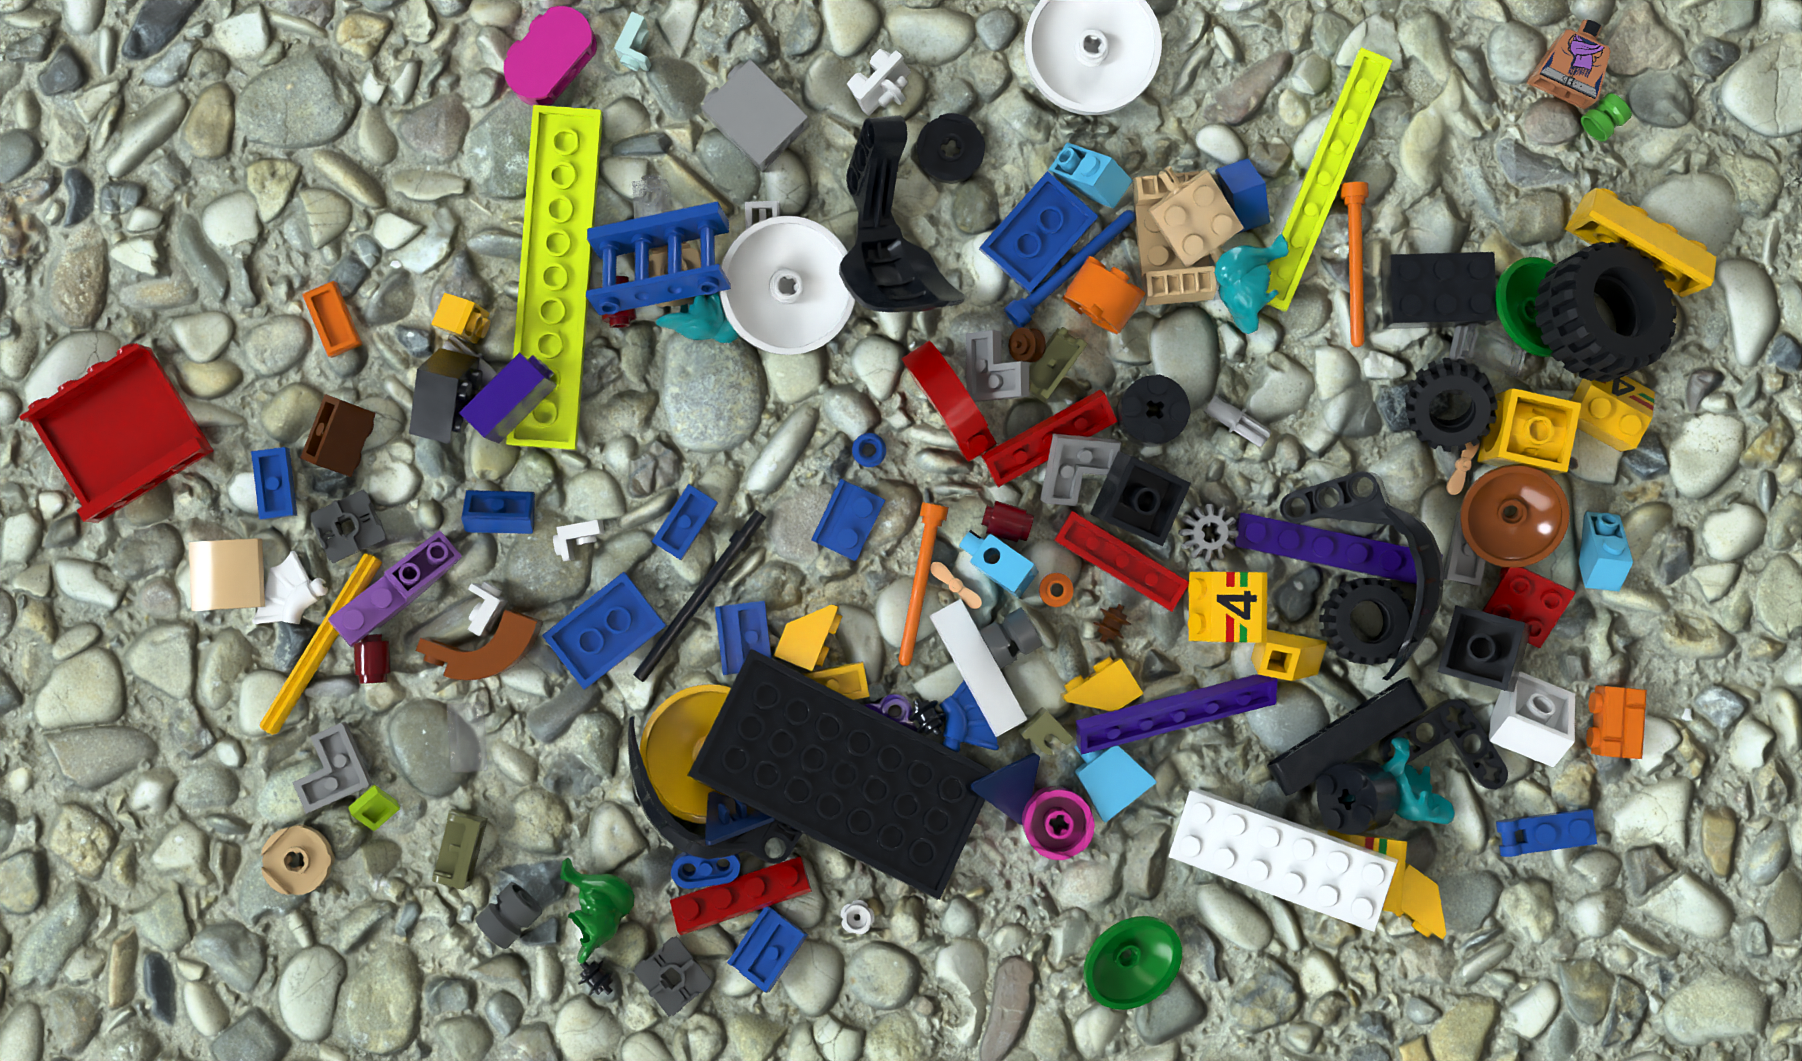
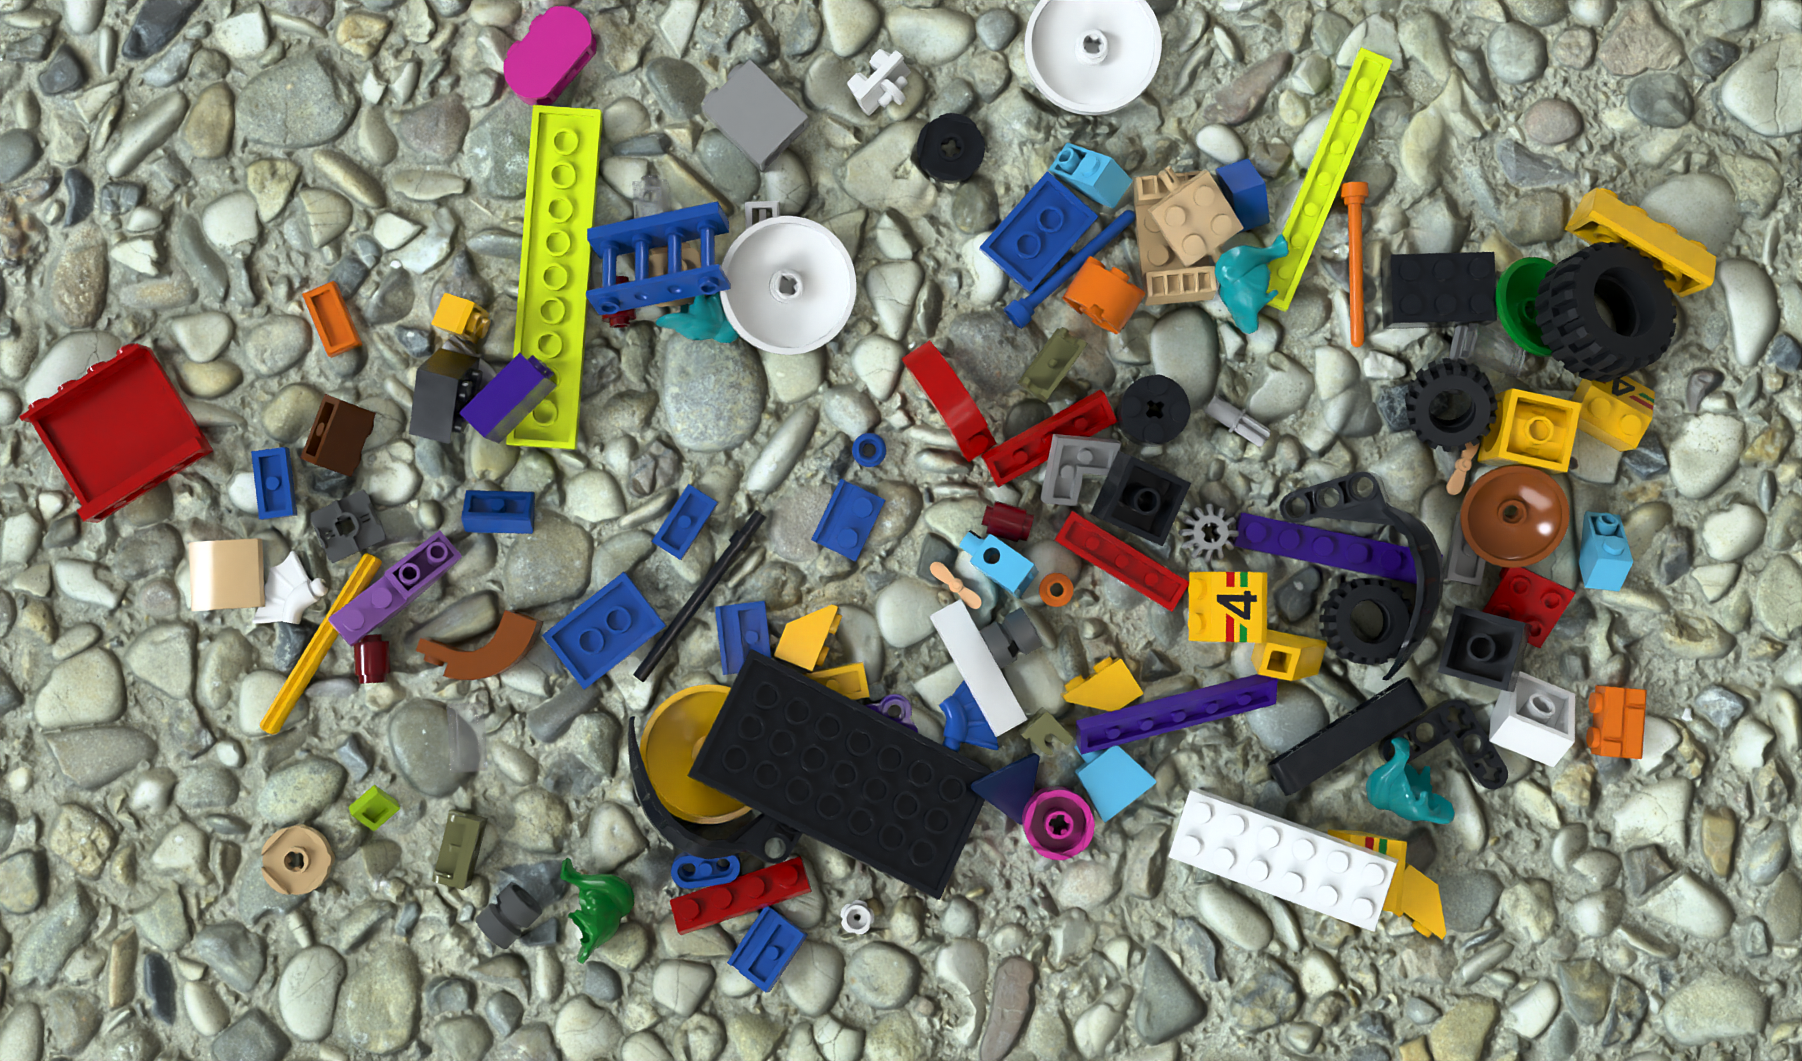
light grey plate [292,722,373,814] -> none
white bracket [467,581,508,636] -> none
white bracket [553,520,605,561] -> none
black wheel [578,959,615,996] -> none
light aqua bracket [614,12,651,71] -> none
dark grey piece [633,936,712,1017] -> none
dark blue piece [705,791,775,845] -> none
black piece [839,115,965,312] -> none
orange piece [898,502,949,666] -> none
black wheel [908,698,947,736] -> none
light grey plate [966,330,1030,402] -> none
reddish brown wheel [1008,328,1046,363] -> none
green dish [1083,916,1182,1010] -> none
reddish brown wheel [1093,604,1131,644] -> none
black brick [1316,760,1400,835] -> none
blue plate [1496,808,1597,857] -> none
torso [1527,20,1611,110] -> none
bright green wheel [1581,93,1632,142] -> none

